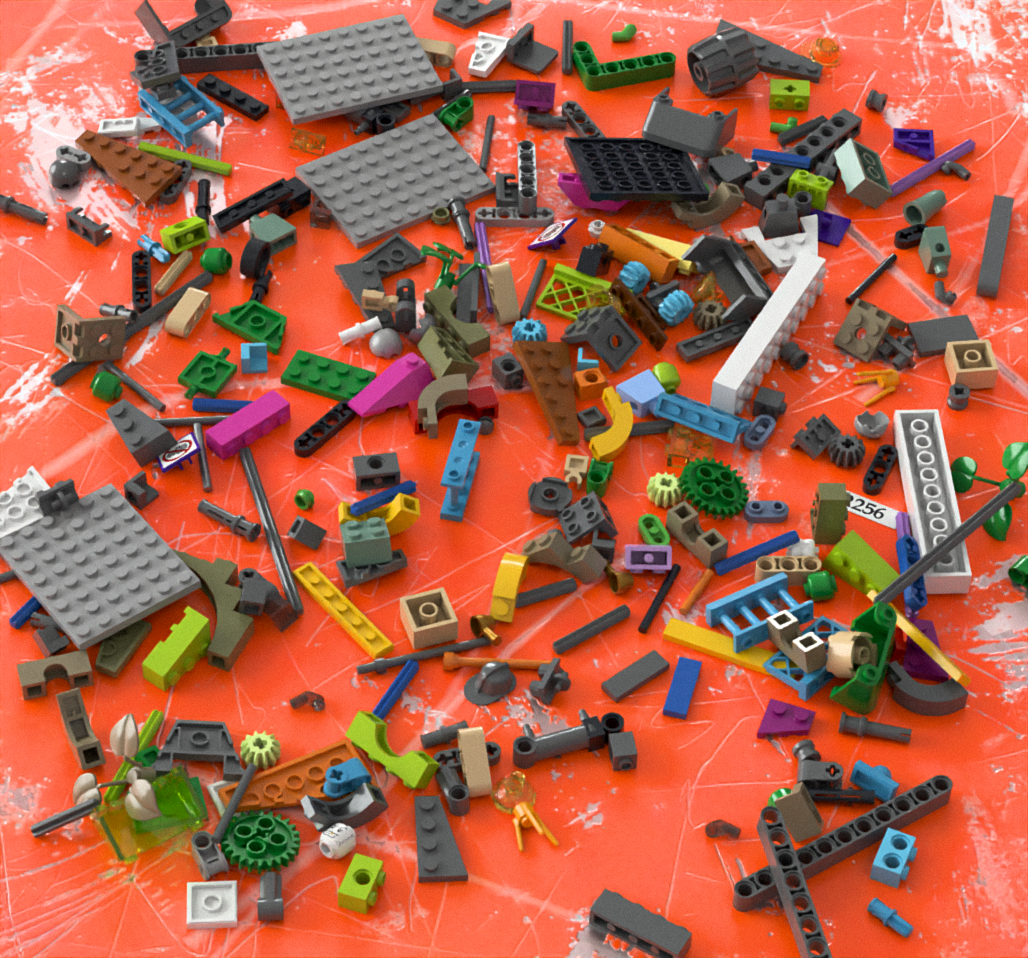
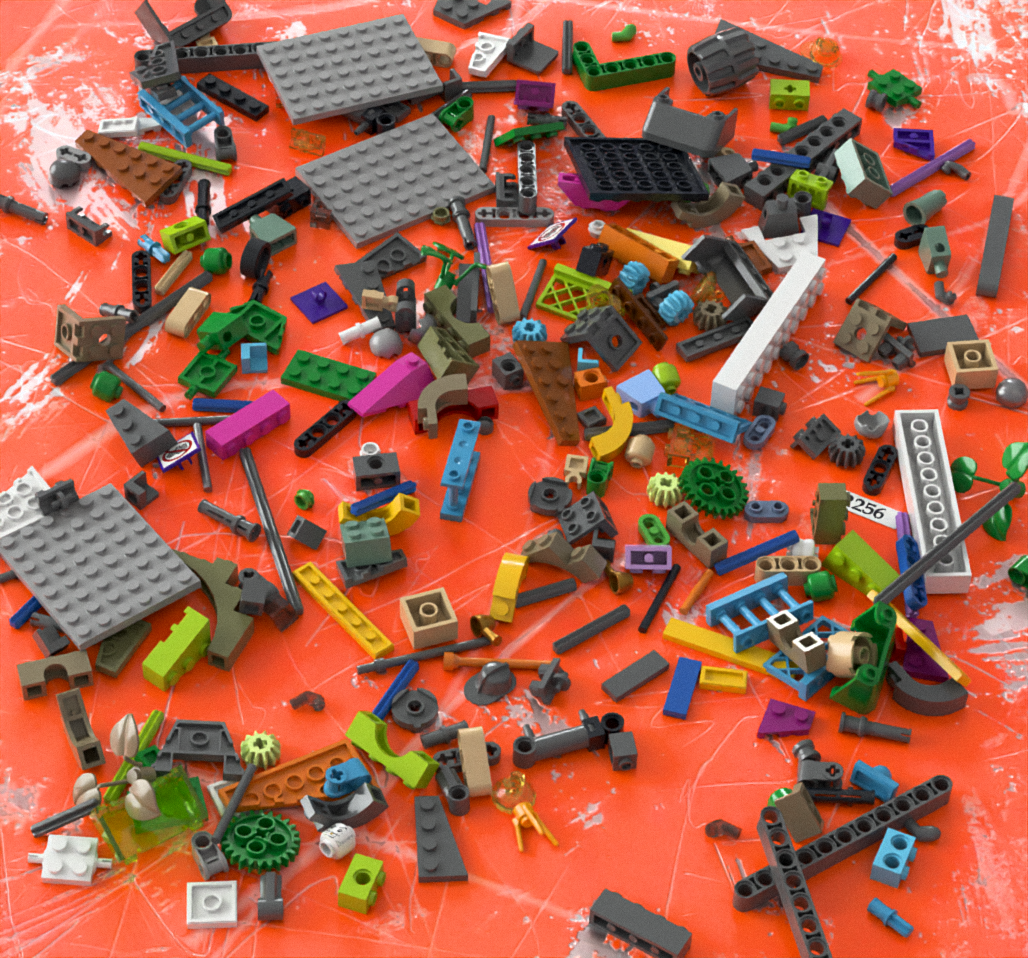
none -> white plate [27,834,113,886]
none -> green torso [197,312,249,353]
none -> dark grey piece [214,126,237,161]
none -> dark purple piece [290,281,348,324]
none -> white plate [359,442,381,456]
none -> dark grey plate [391,688,439,733]
none -> green wing [494,122,565,147]
none -> tan head [624,434,655,469]
none -> yellow tile [699,666,748,694]
none -> green plate [867,69,922,109]
none -> dark grey arm [904,818,941,842]
none -> flat silver hair [996,377,1028,409]

